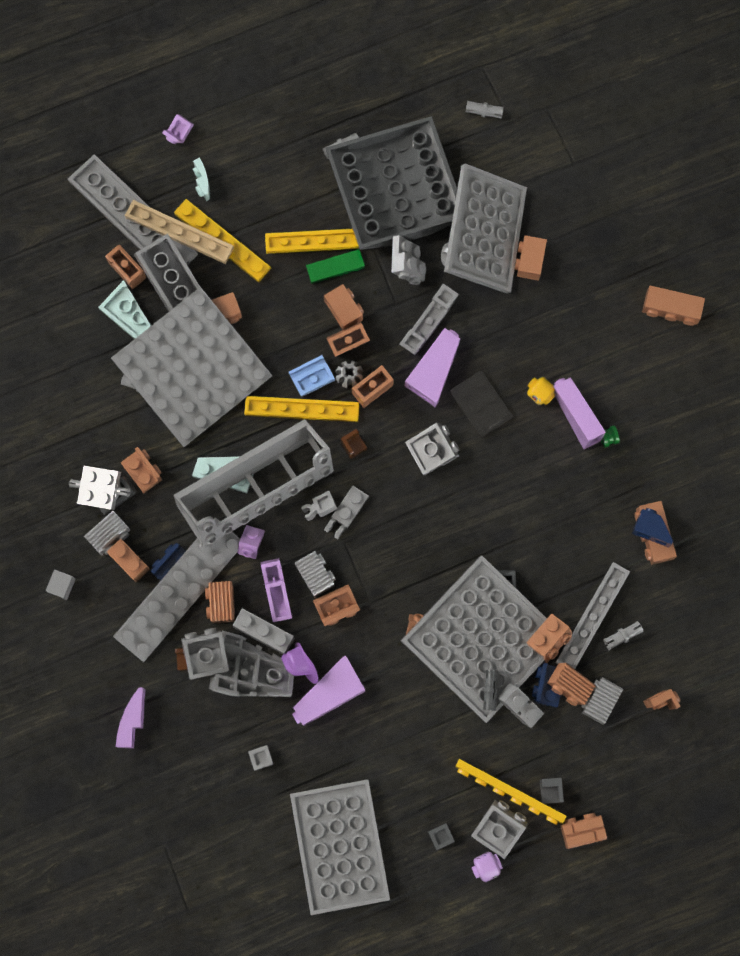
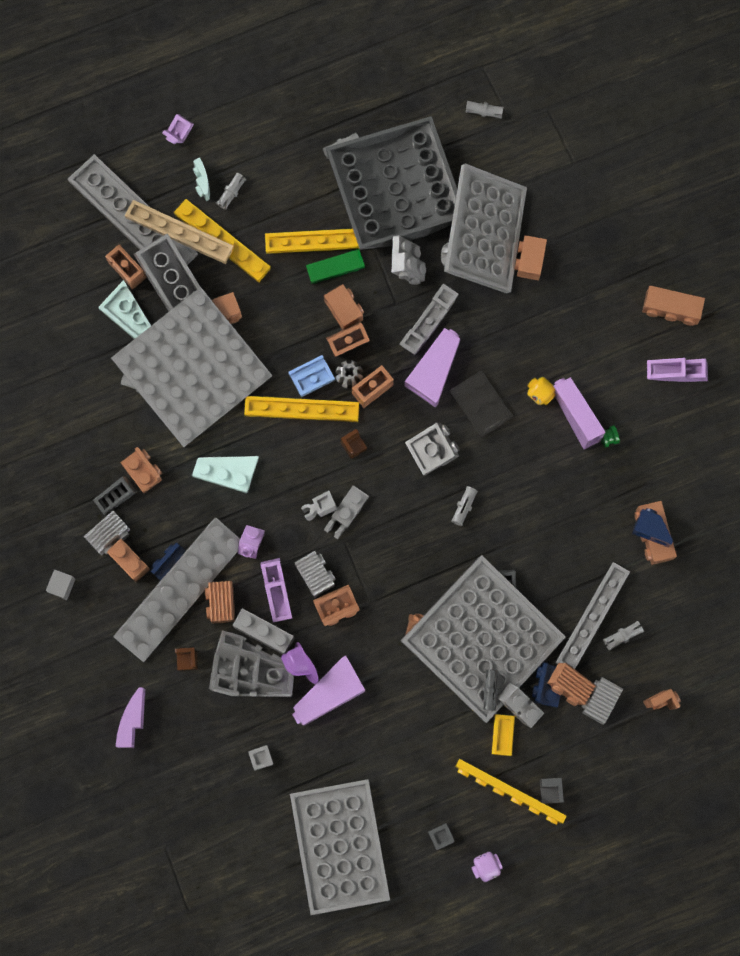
plate [69,466,131,510] -> none
light grey window [174,419,334,548] -> none
light grey plate [181,628,229,679] -> none
light grey plate [471,800,528,859] -> none
nougat bracket [526,614,572,663] -> none
nougat brick [560,813,607,849] -> none
none -> light grey pin [216,173,246,210]
none -> light grey pin [451,486,478,526]
none -> yellow tile [492,714,515,756]
none -> lavender slope [647,358,708,382]

